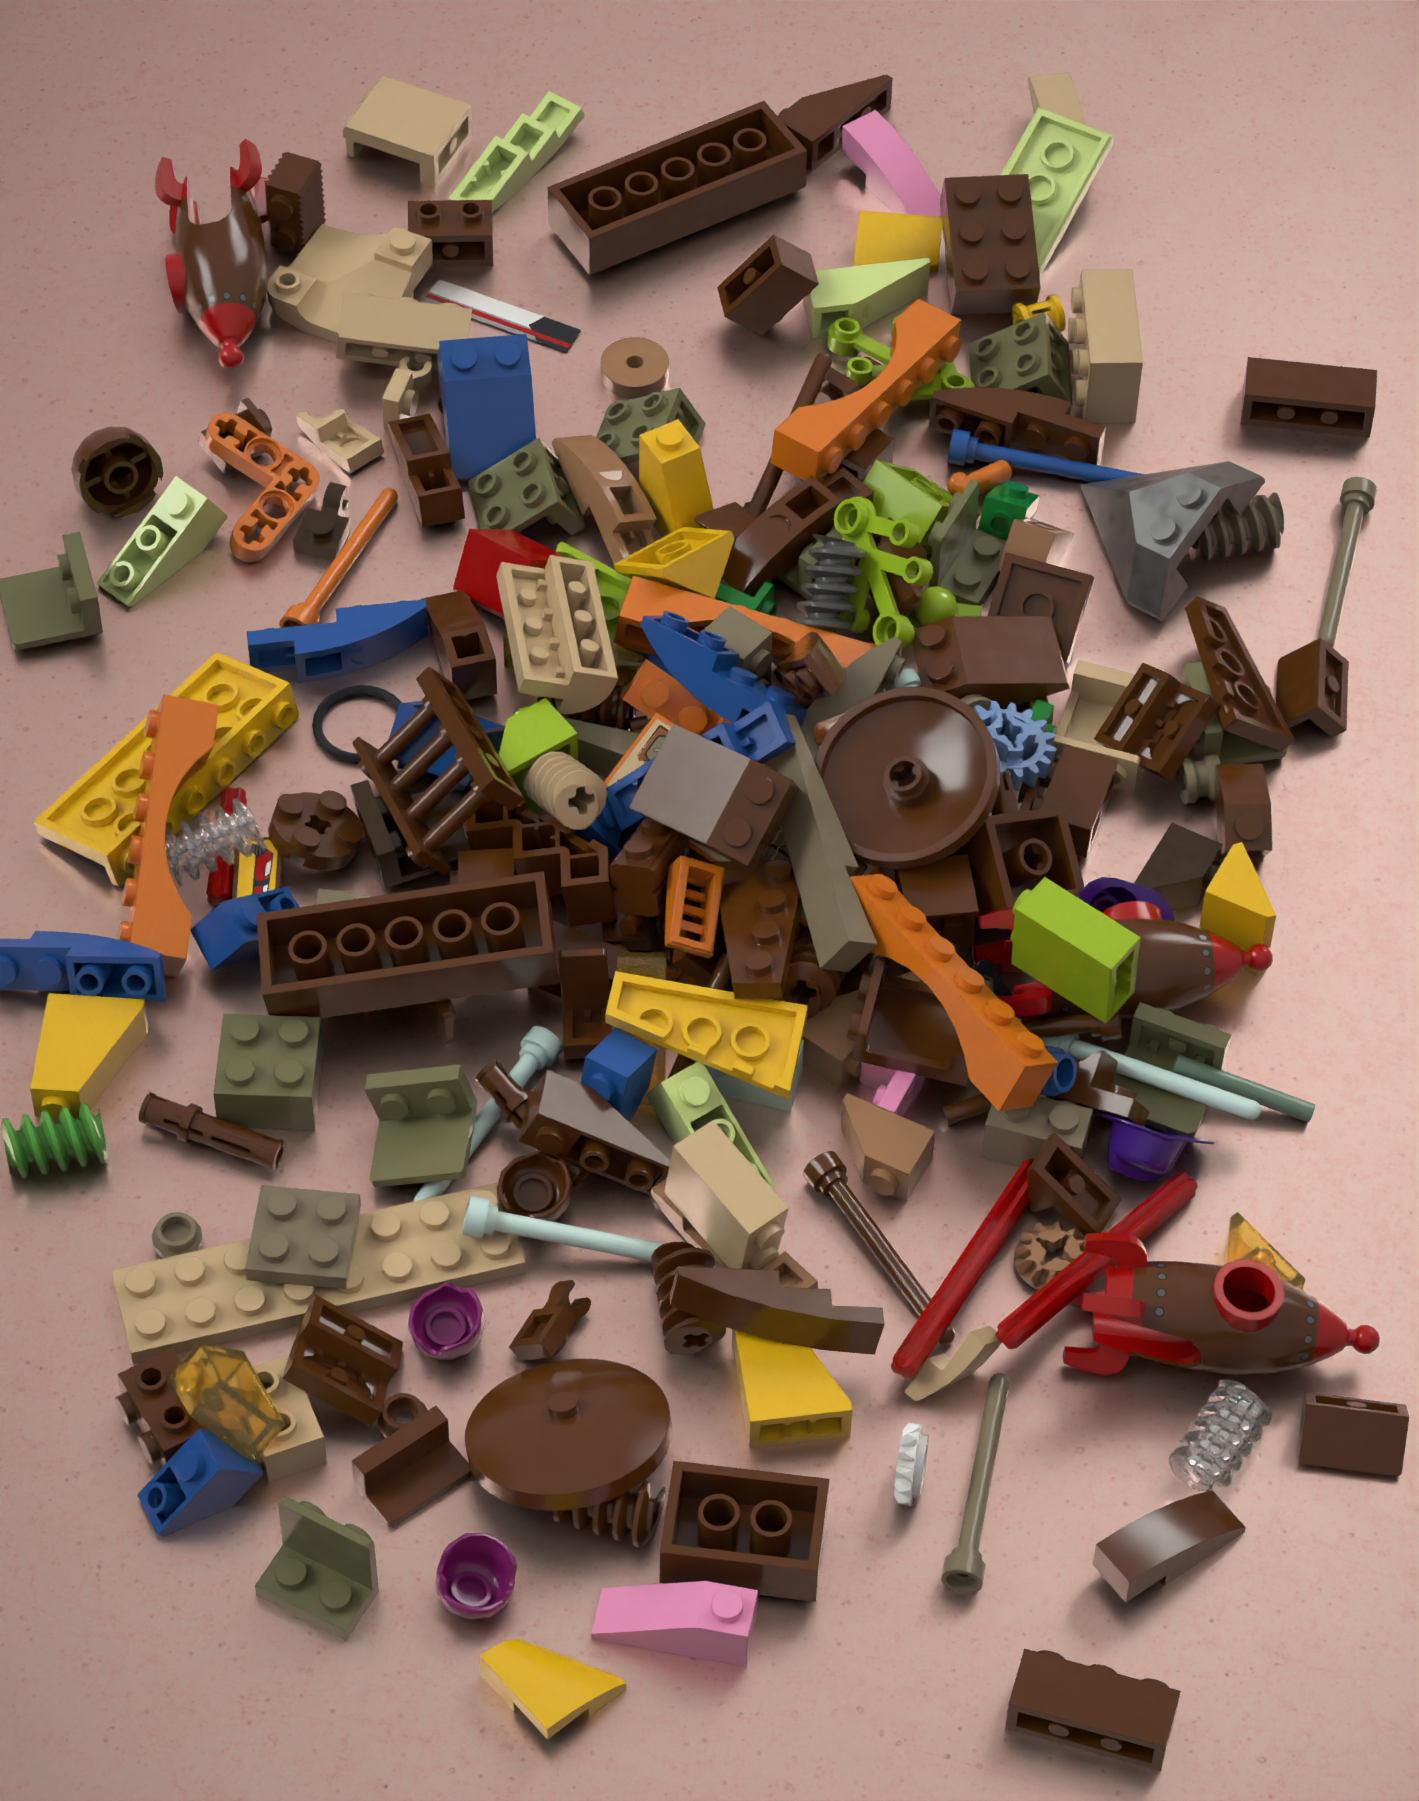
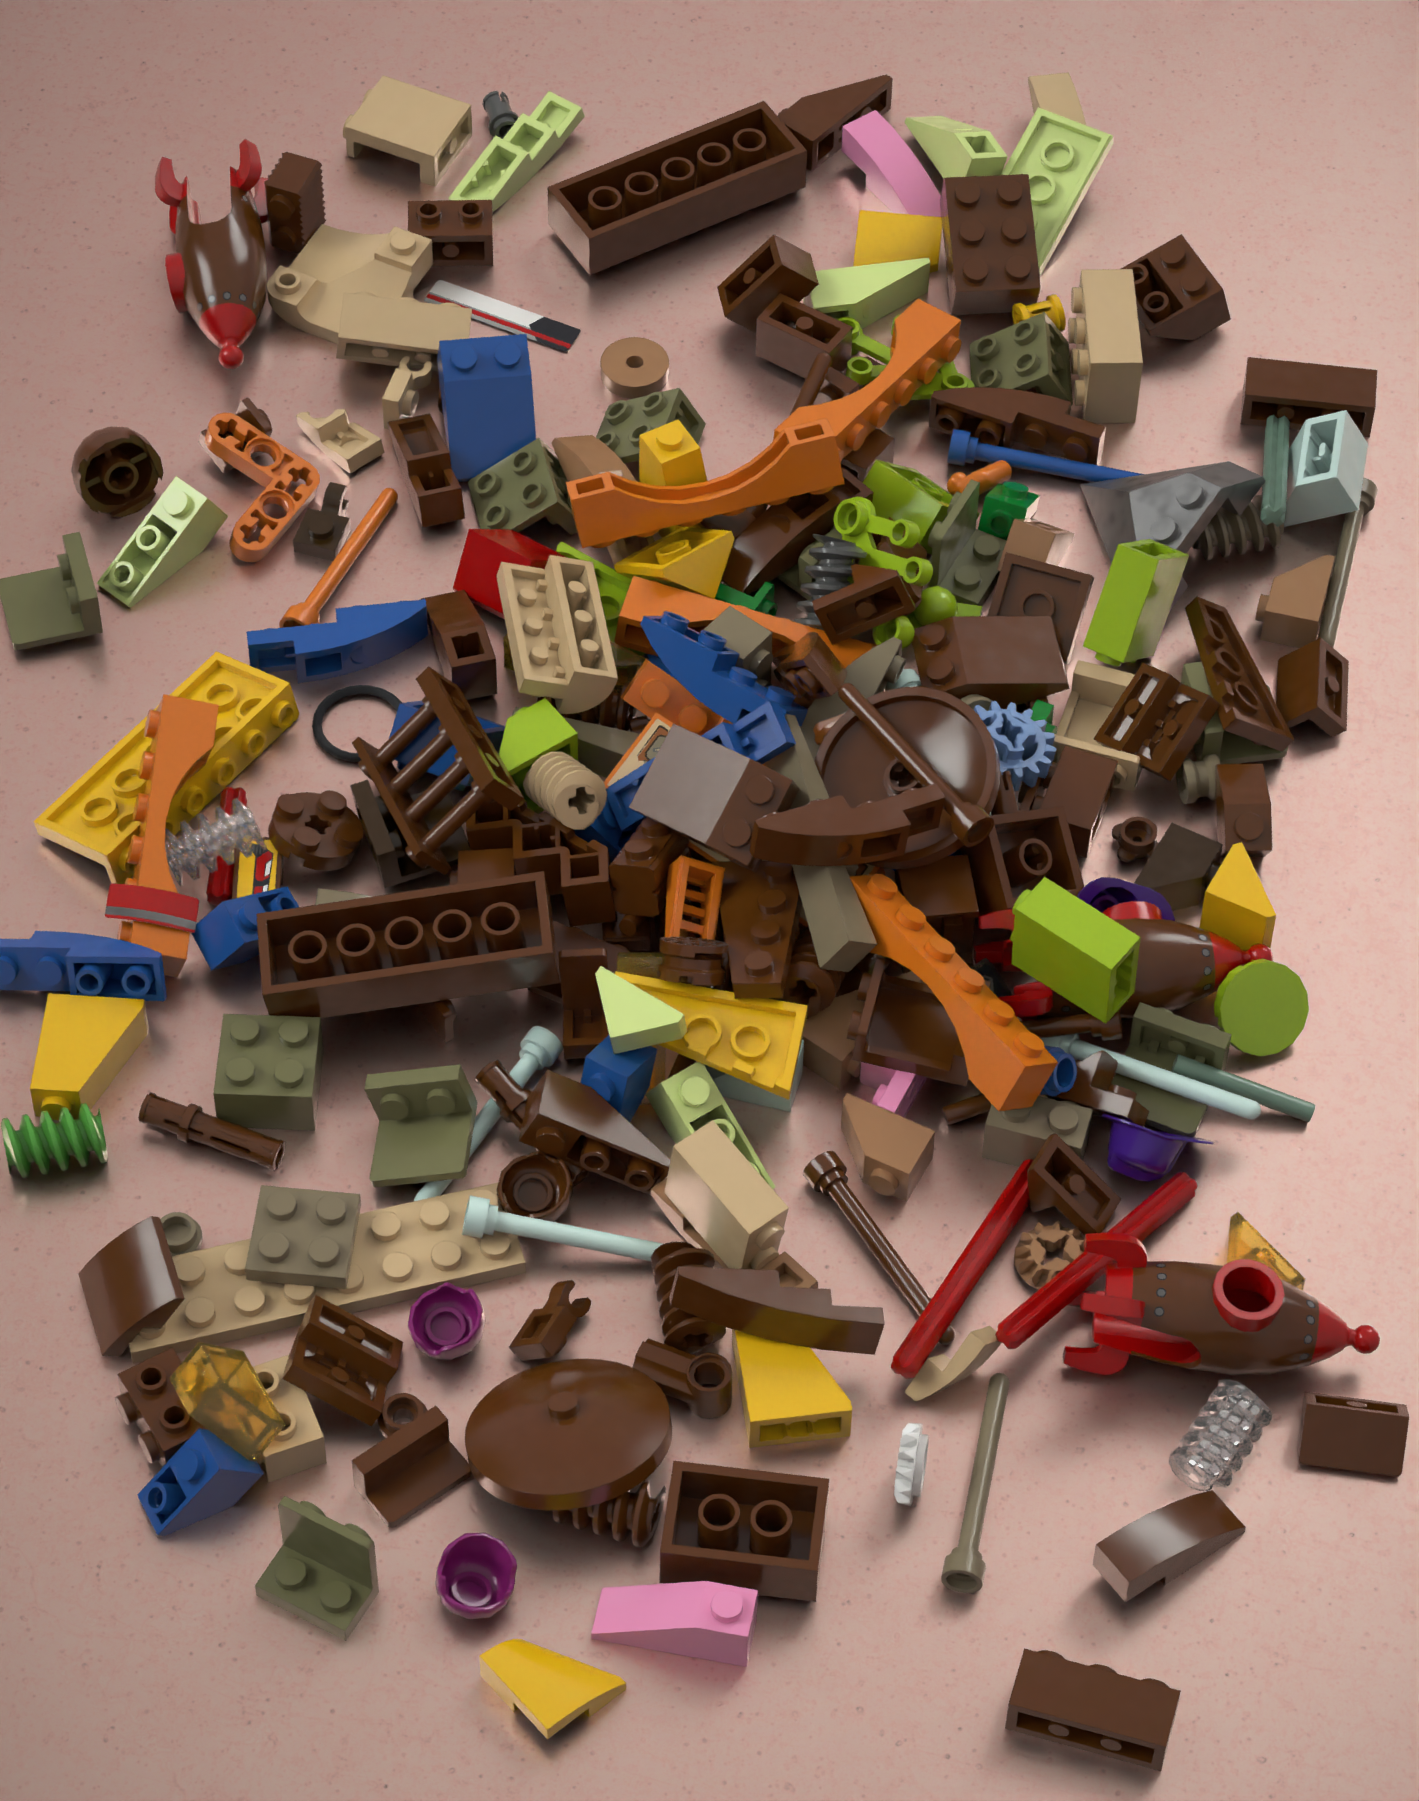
none -> reddish brown slope [78,1216,185,1357]
none -> red sticker [105,883,199,933]
none -> dark grey pin [482,91,519,139]
none -> orange arch [565,418,845,548]
none -> yellowish green slope [595,966,687,1054]
none -> reddish brown piece [632,1338,732,1419]
none -> reddish brown wheel [657,937,728,985]
none -> reddish brown slope [749,783,946,866]
none -> reddish brown brick [756,293,853,378]
none -> reddish brown slope [812,564,916,645]
none -> reddish brown piece [838,683,994,847]
none -> yellowish green slope [904,116,1008,179]
none -> lime brick [1083,539,1189,666]
none -> reddish brown plate [1112,817,1159,862]
none -> reddish brown slope [1121,234,1231,340]
none -> lime tile [1214,959,1309,1056]
none -> medium nougat slope [1255,555,1335,648]
none -> sand green axle [1261,414,1290,527]
none -> light aqua slope [1284,410,1368,527]

